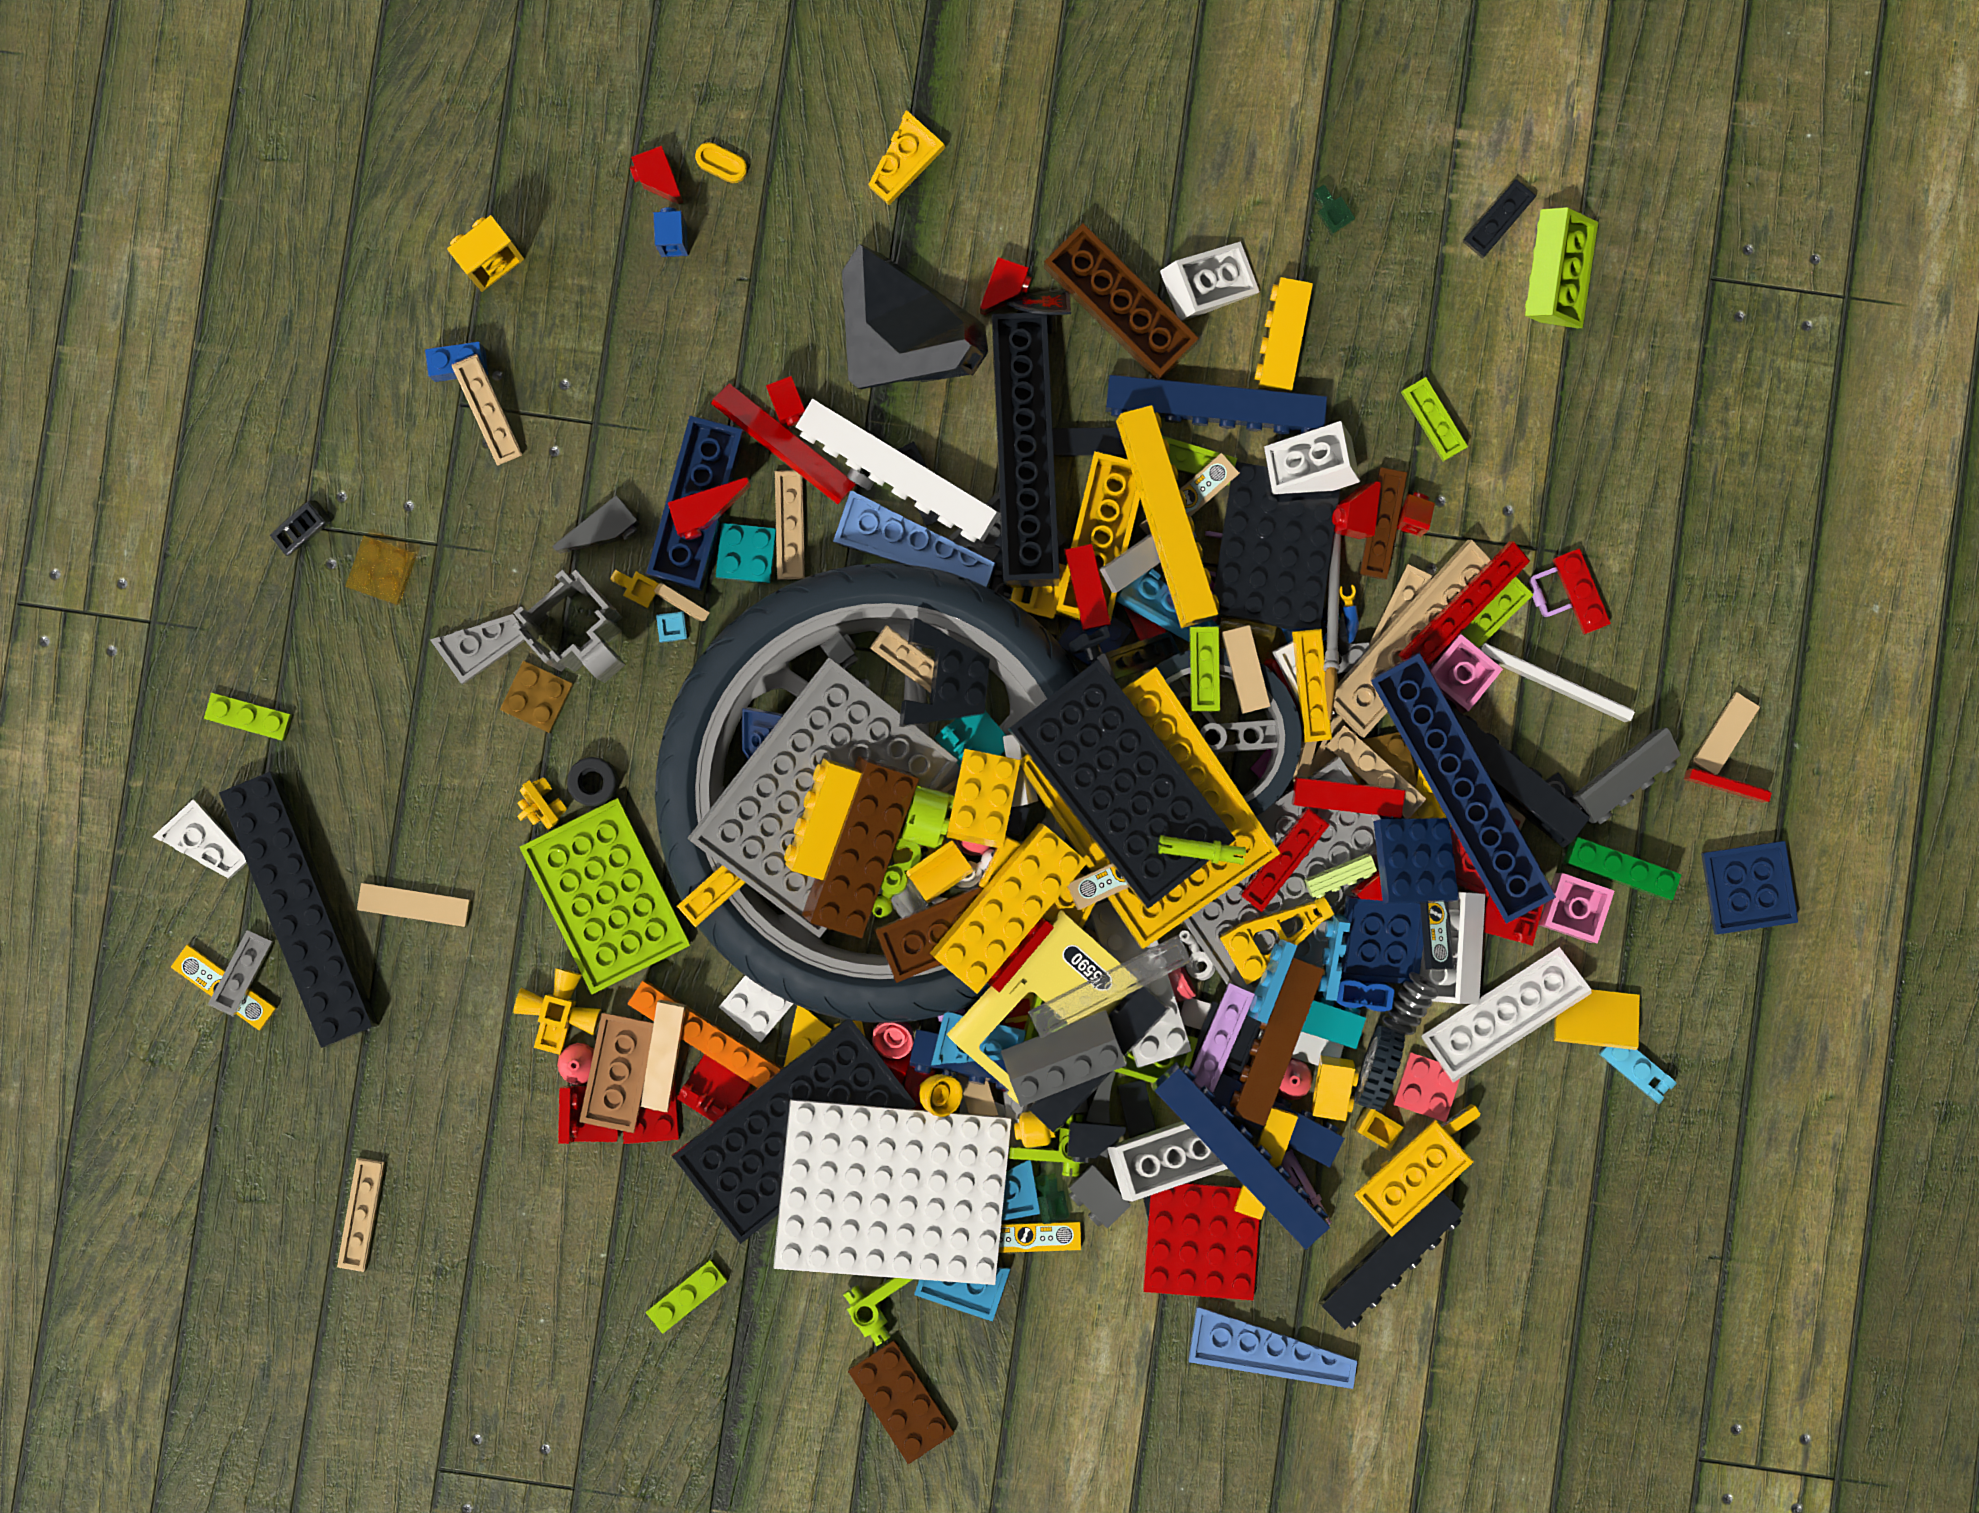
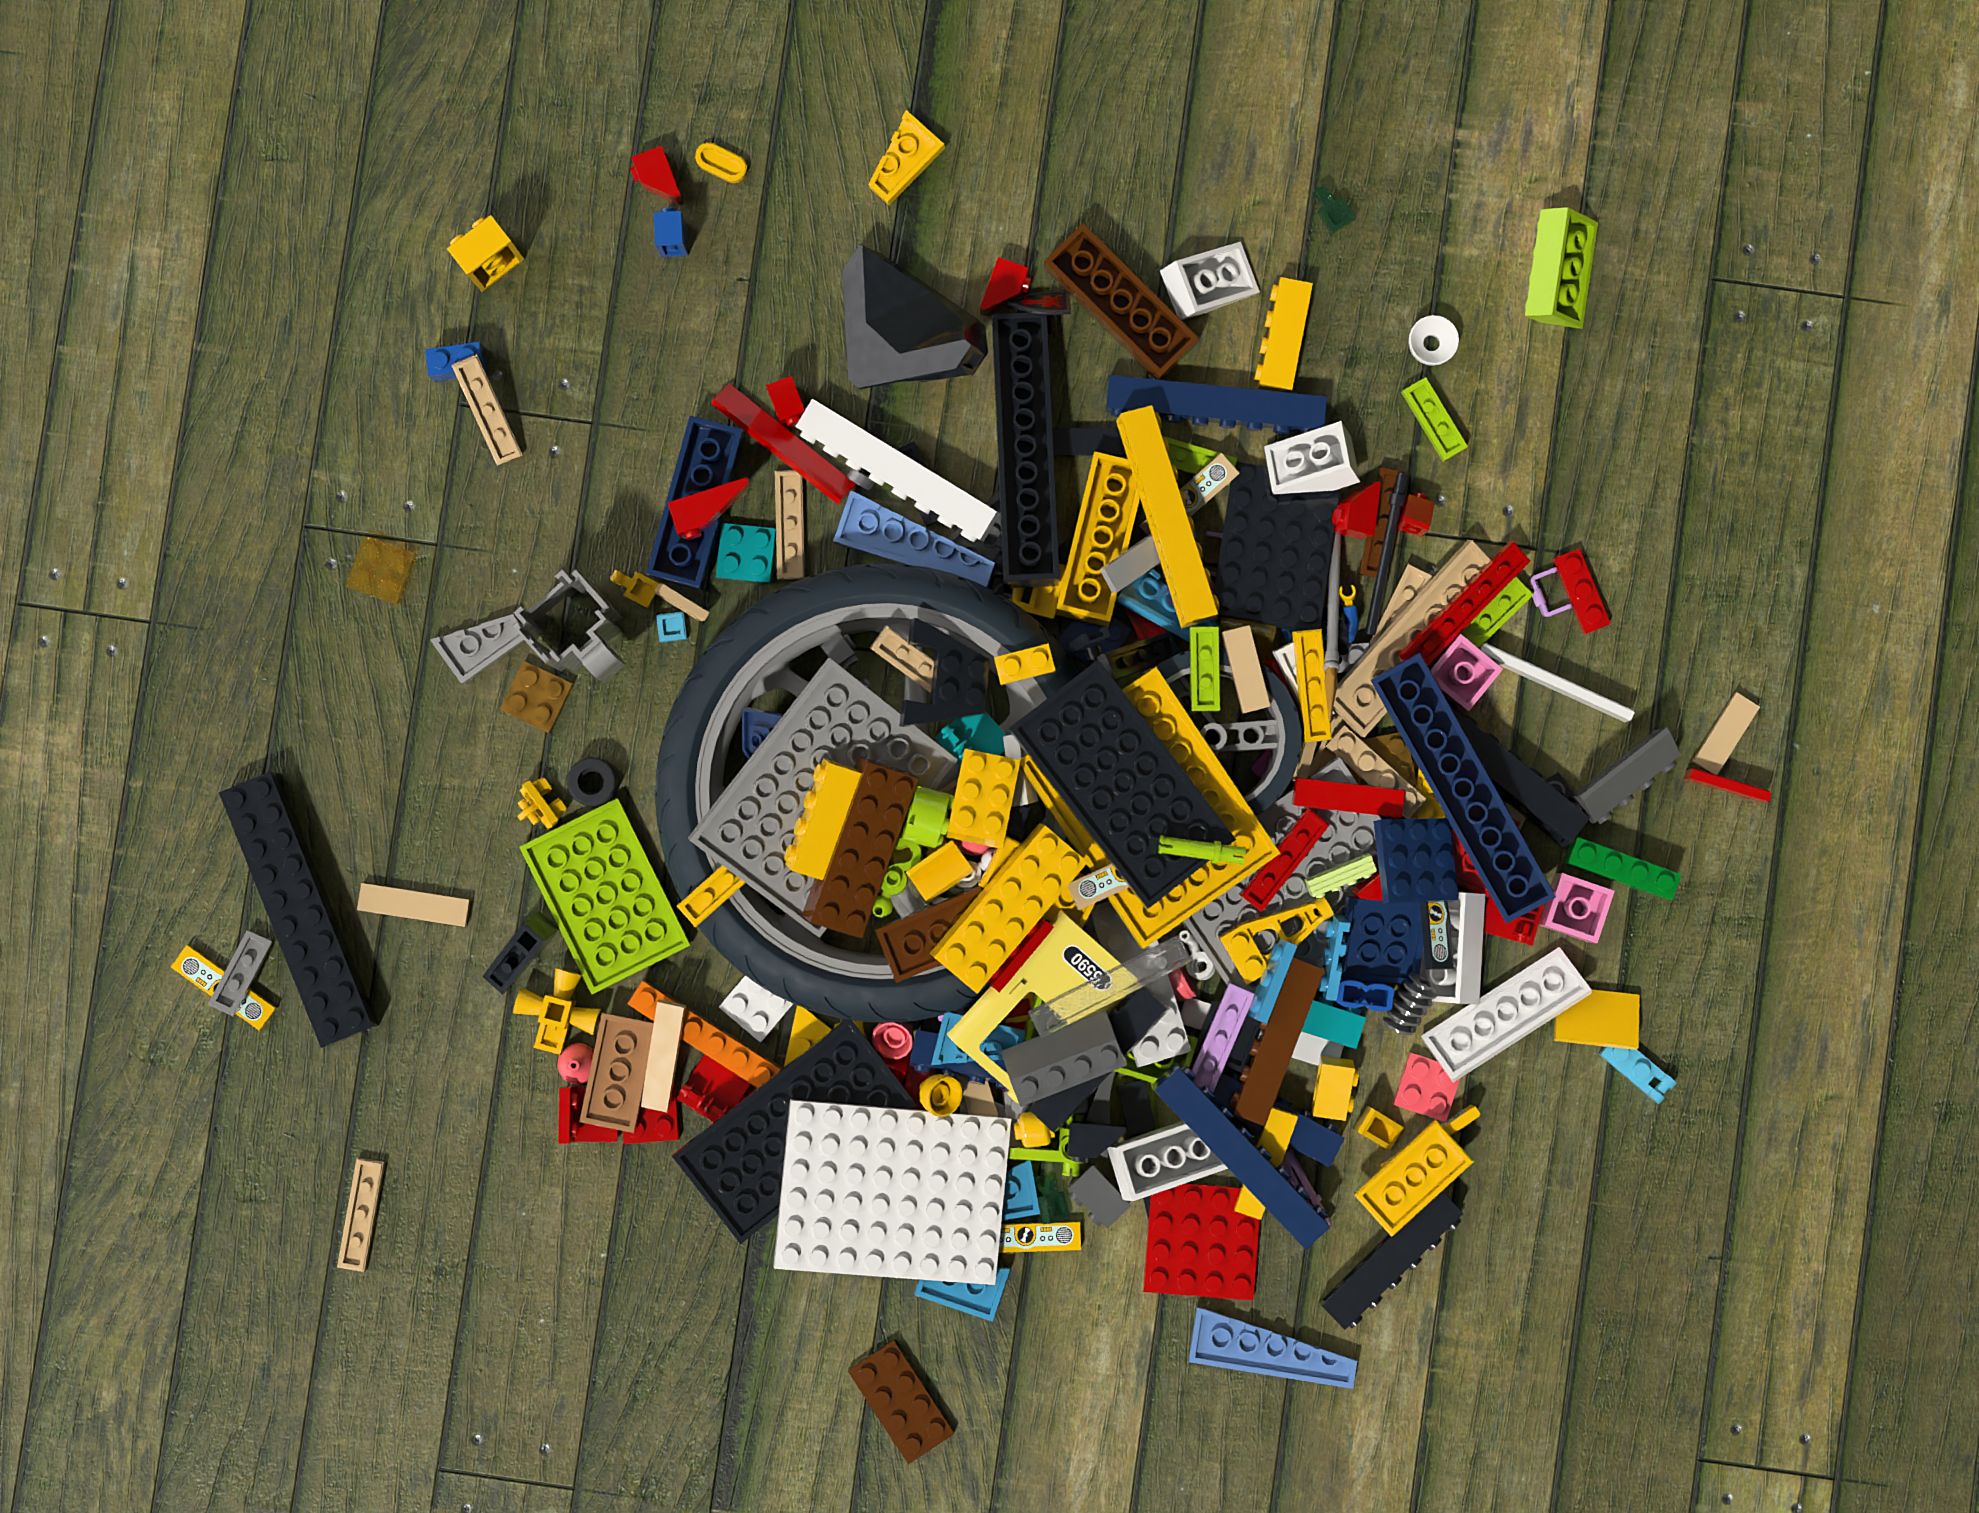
white wing [153,799,247,878] -> none
lime plate [204,693,292,741] -> none
black slope [270,500,332,556] -> none
dark grey slope [552,495,640,554] -> none
lime plate [646,1259,728,1334] -> none
lime piece [843,1277,913,1346] -> none
red tile [1065,544,1111,631] -> none
coral helmet [1277,1058,1312,1100] -> none
black wheel [1354,1026,1405,1111] -> none
black tile [1462,179,1536,259] -> none
dark blue plate [1701,841,1798,935] -> none
none -> black slope [482,911,559,995]
none -> yellow plate [994,643,1055,685]
none -> black bar [1365,473,1408,636]
none -> white piece [1409,315,1459,366]

